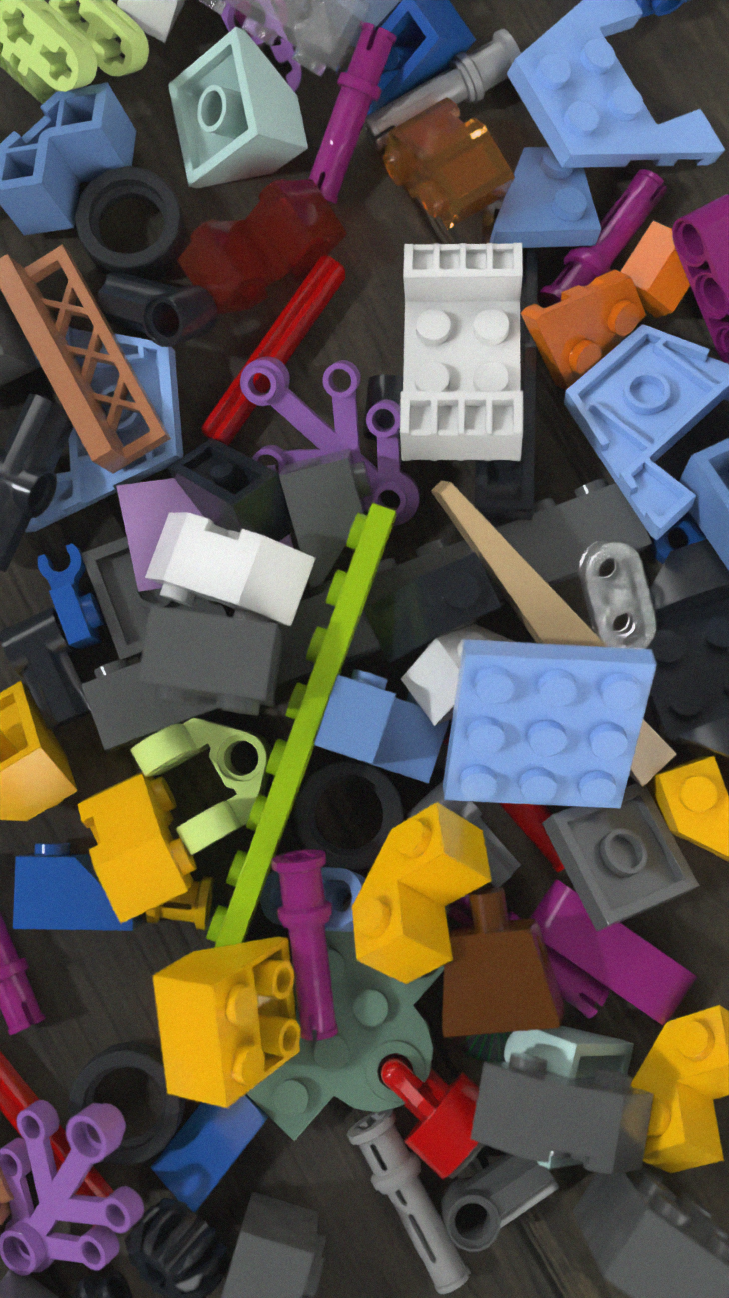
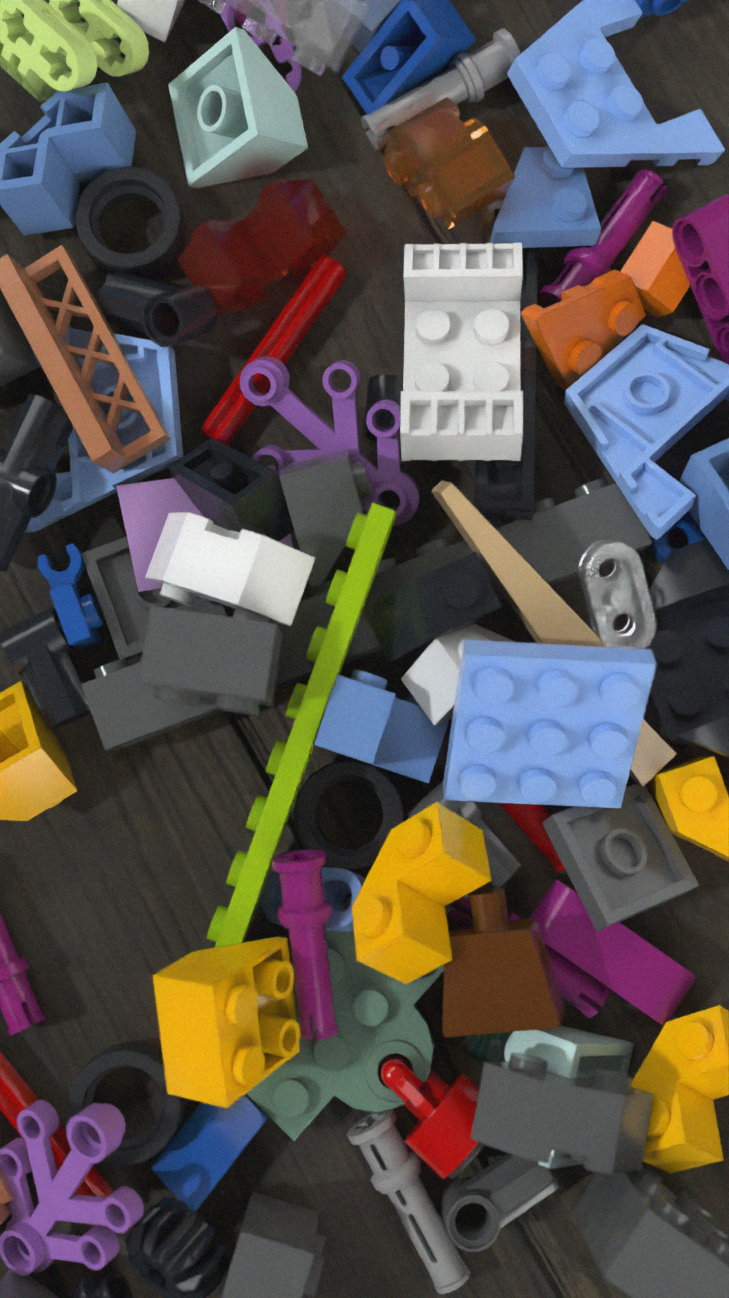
blue slope [13,842,143,931] -> none
yellow brick [77,771,197,924] -> none
yellowish green piece [131,718,272,856] -> none
yellow bush [146,876,214,930] -> none
magenta pin [303,22,397,204] -> none

